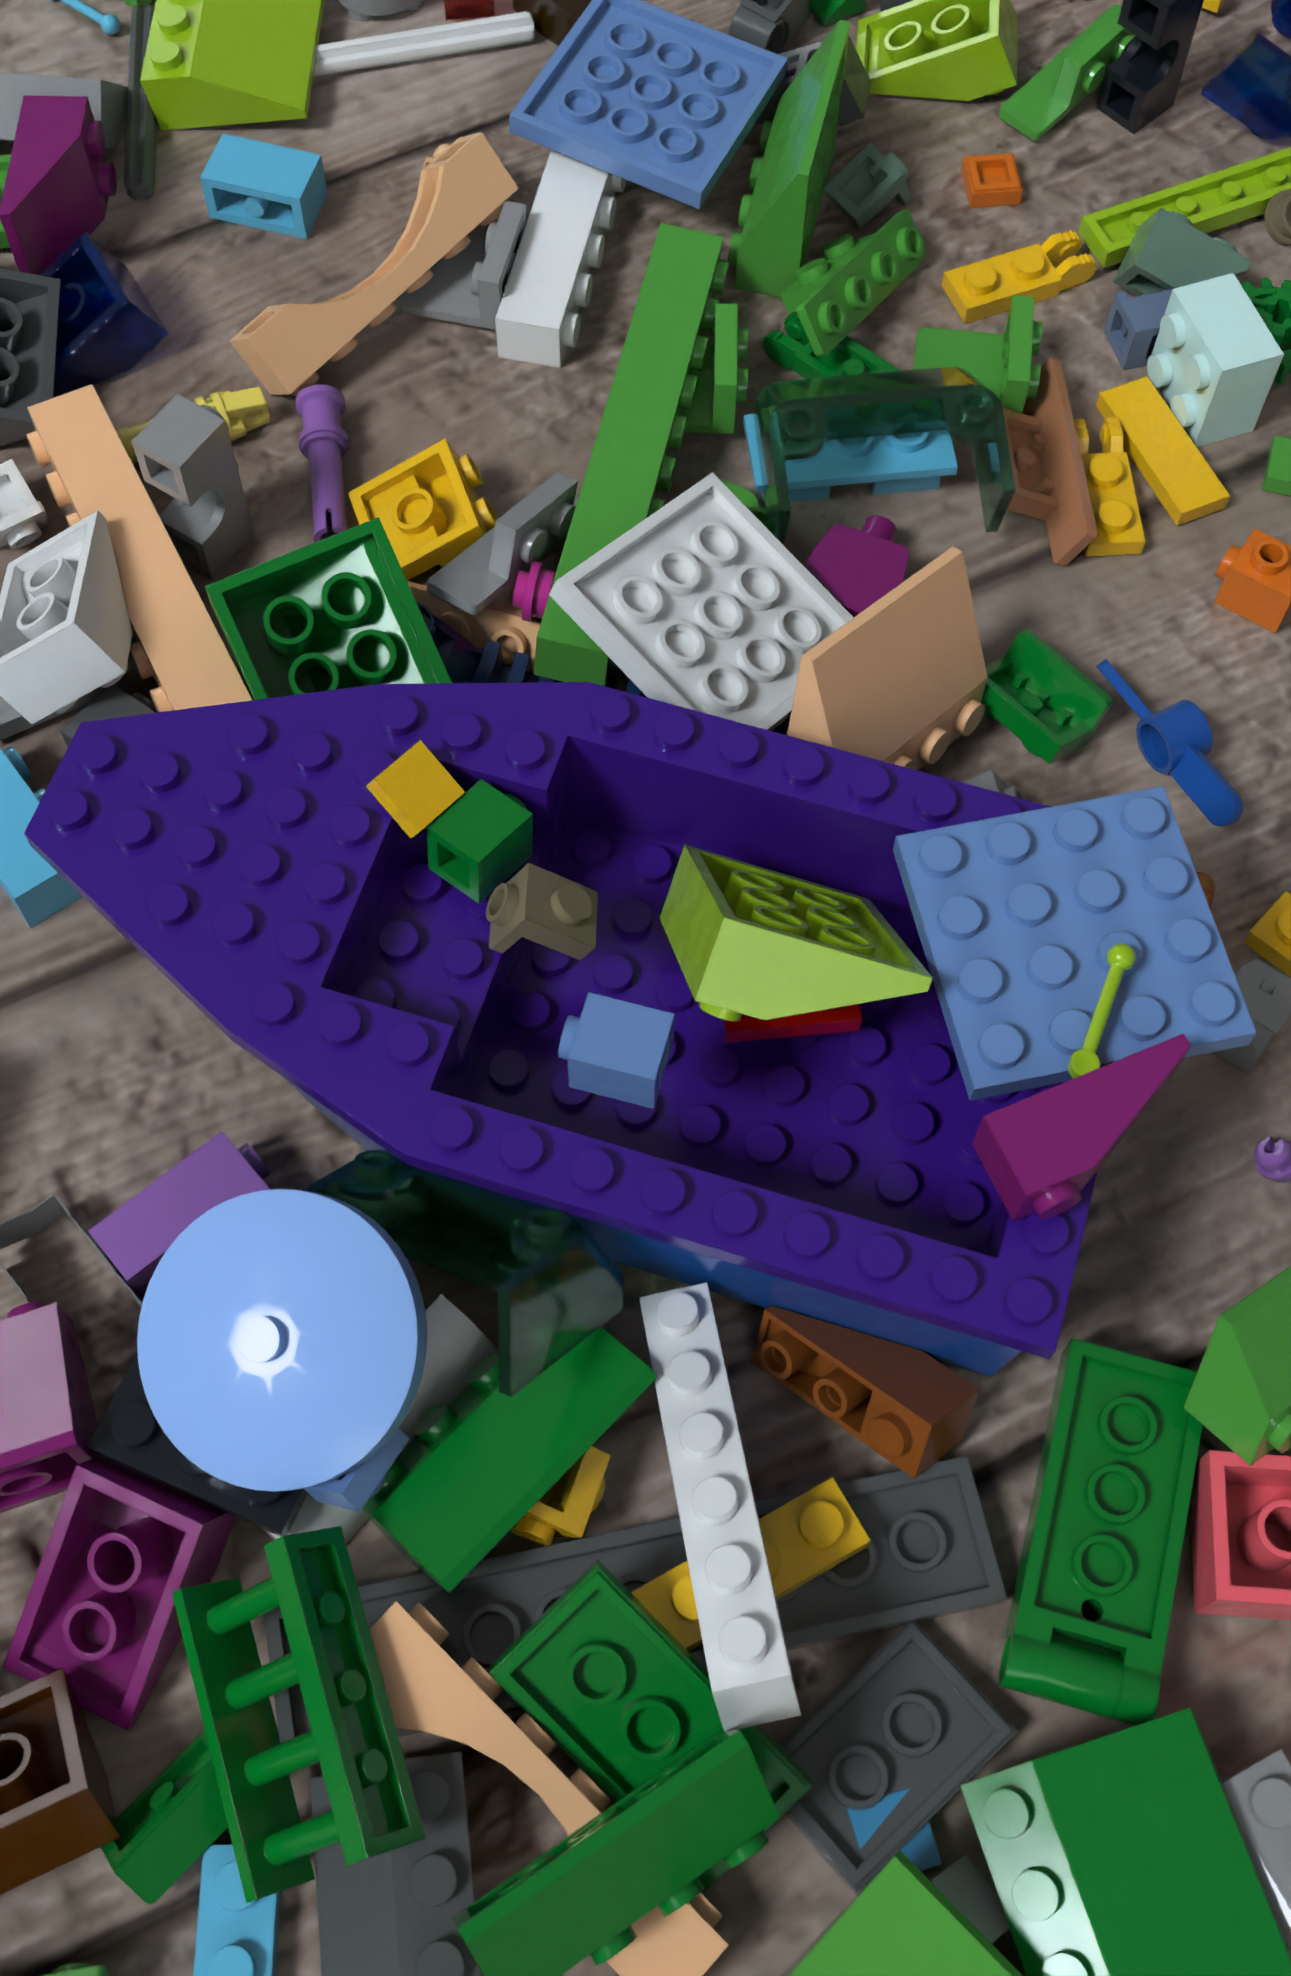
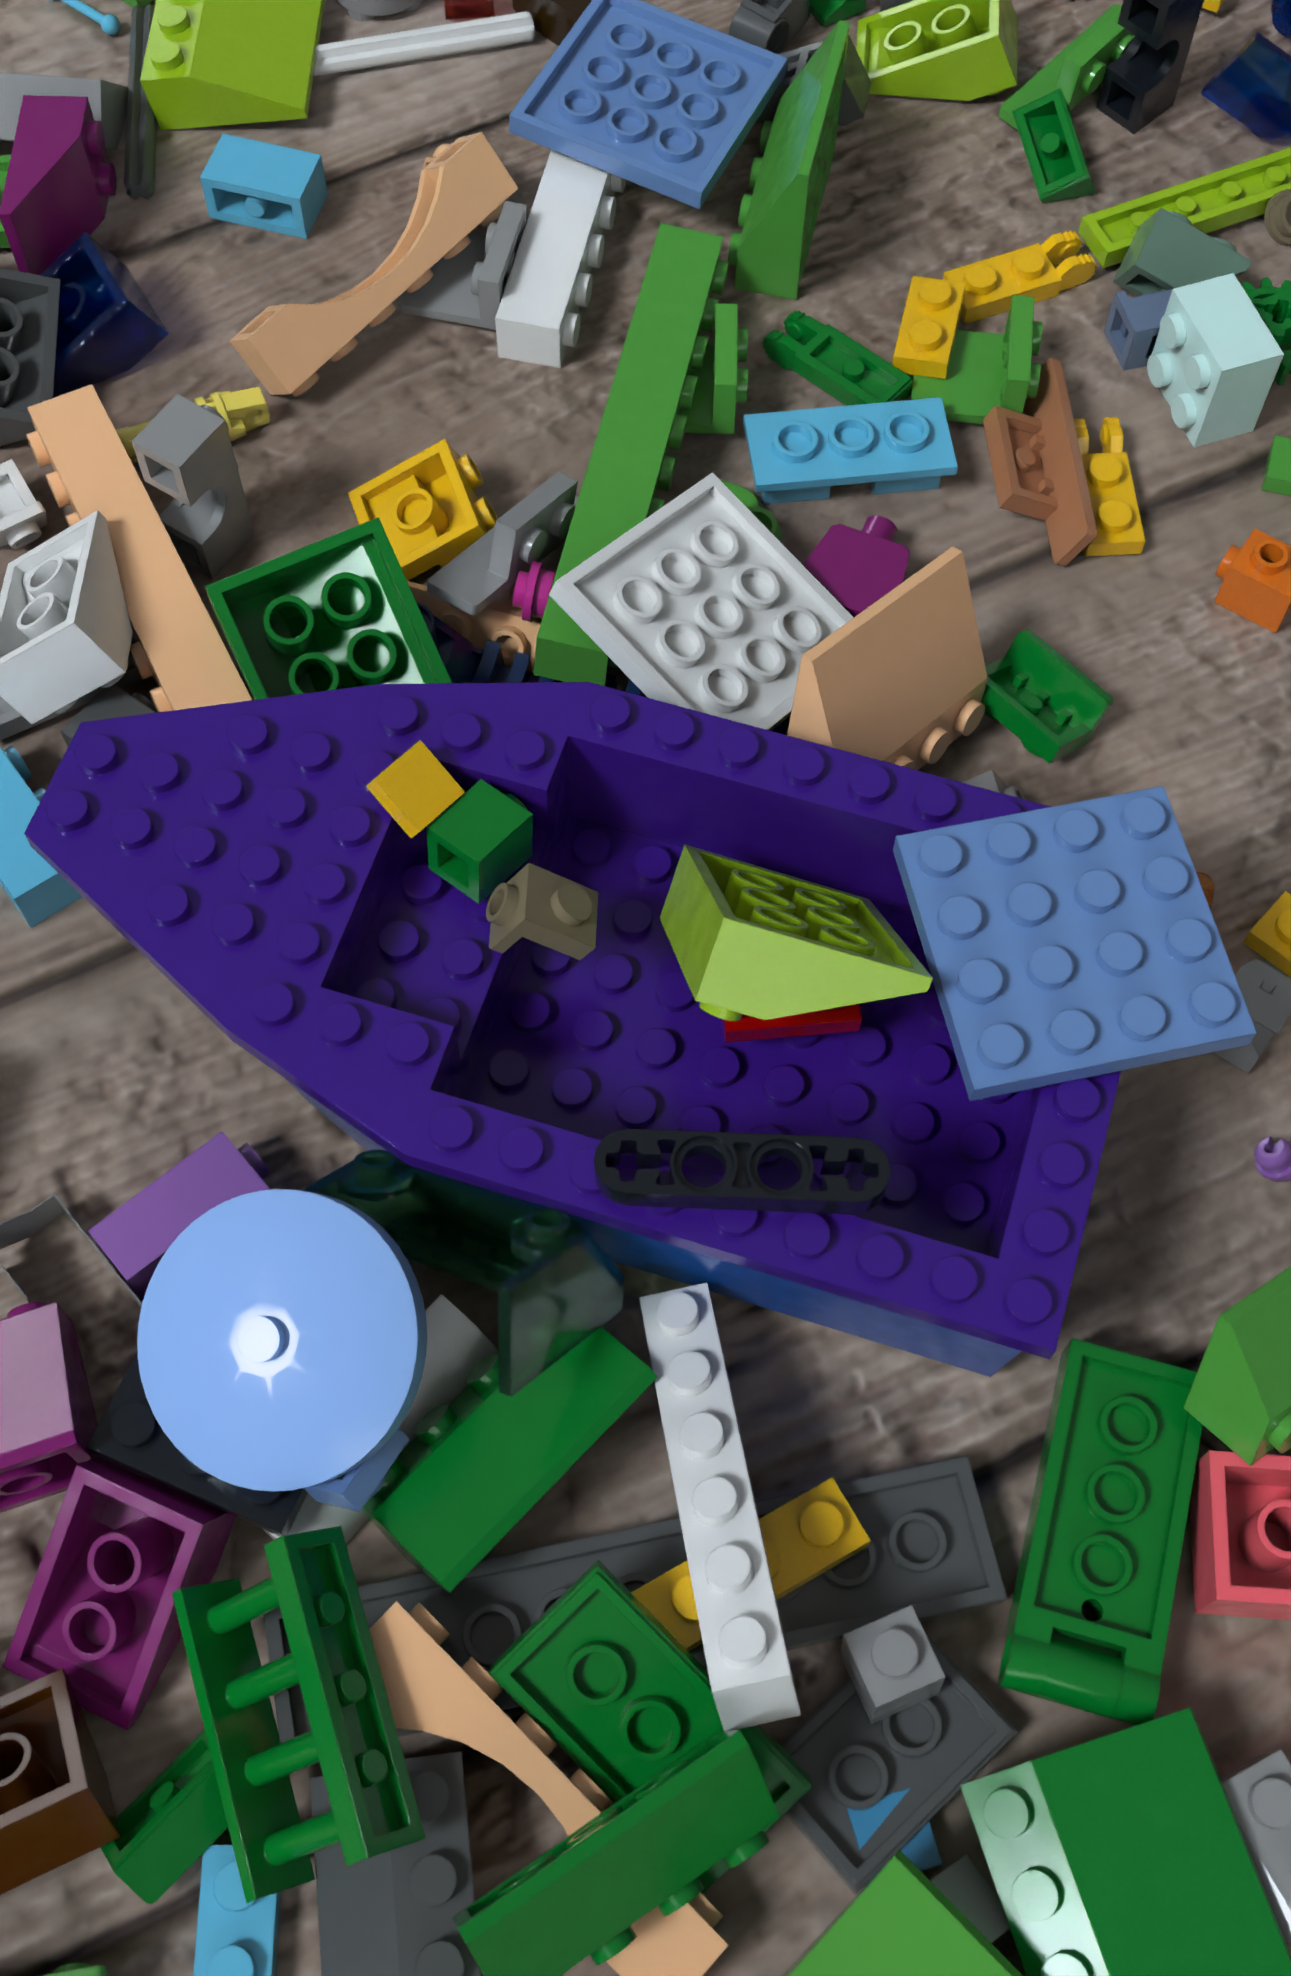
medium lavender pin [295,384,349,542] -> none
yellow bracket [510,1446,611,1546] -> none
medium blue brick [558,992,675,1109] -> none
dark orange slope [751,1306,979,1479] -> none
clear green windscreen [754,367,1015,545] -> none
bright green bracket [780,209,926,357] -> none
sand green bracket [823,143,913,230] -> none
orange tile [961,153,1023,208] -> none
magenta slope [972,1033,1191,1221] -> none
lime hinge [1067,943,1136,1078] -> none
yellow tile [1095,376,1230,526] -> none
blue piece [1096,659,1243,826] -> none
none -> black beam [594,1129,891,1214]
none -> light grey brick [840,1605,945,1724]
none -> yellow plate [892,275,966,379]
none -> green slope [1012,88,1097,203]

